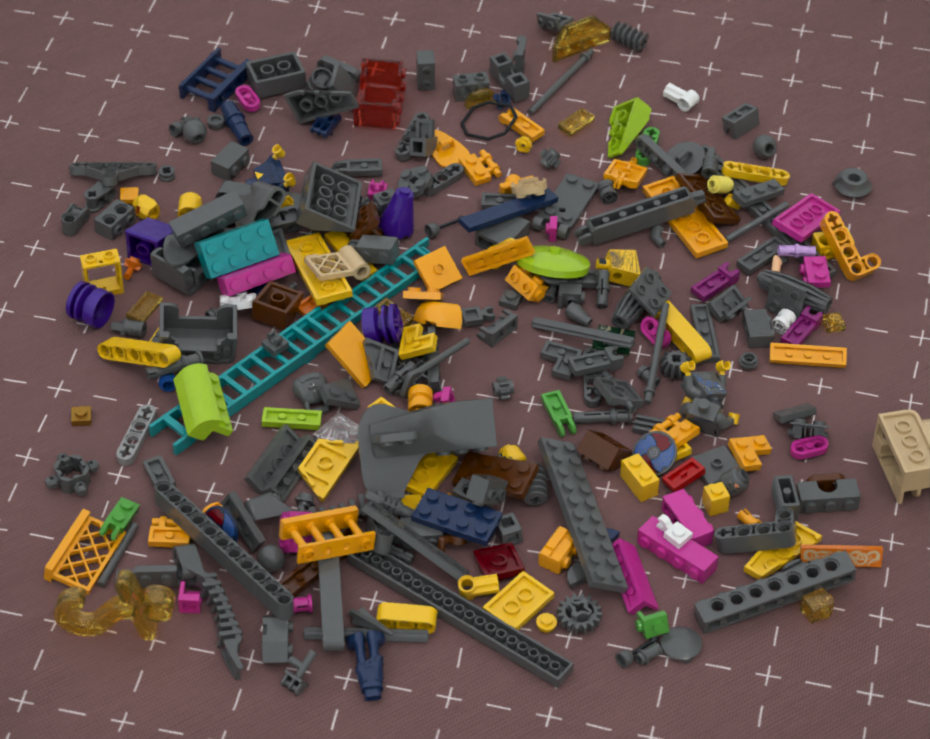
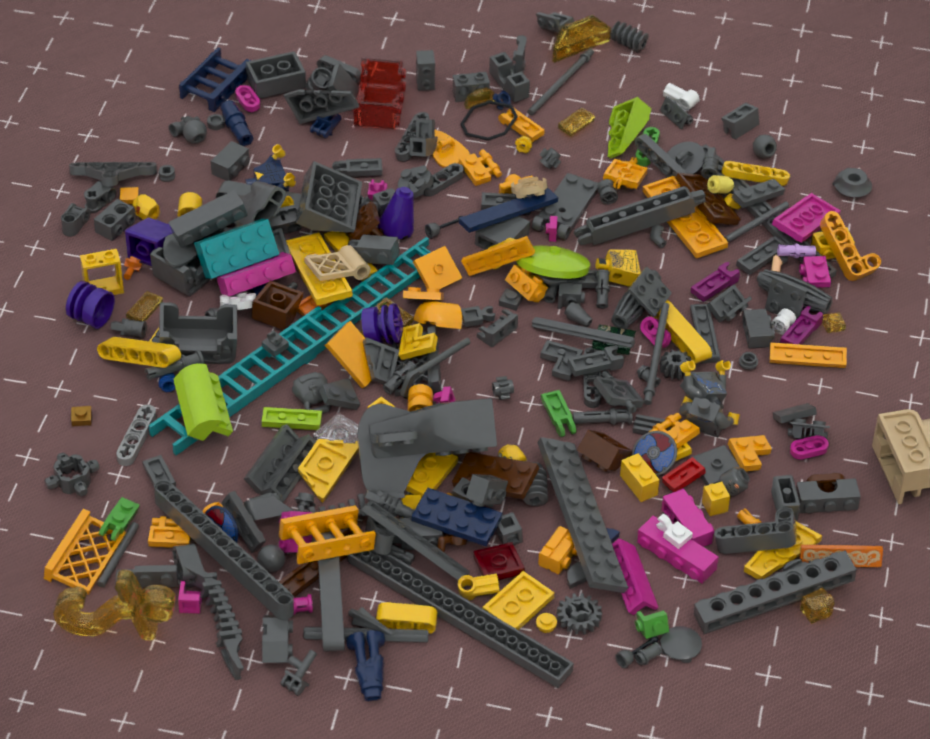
none -> dark grey hinge [660,96,693,129]

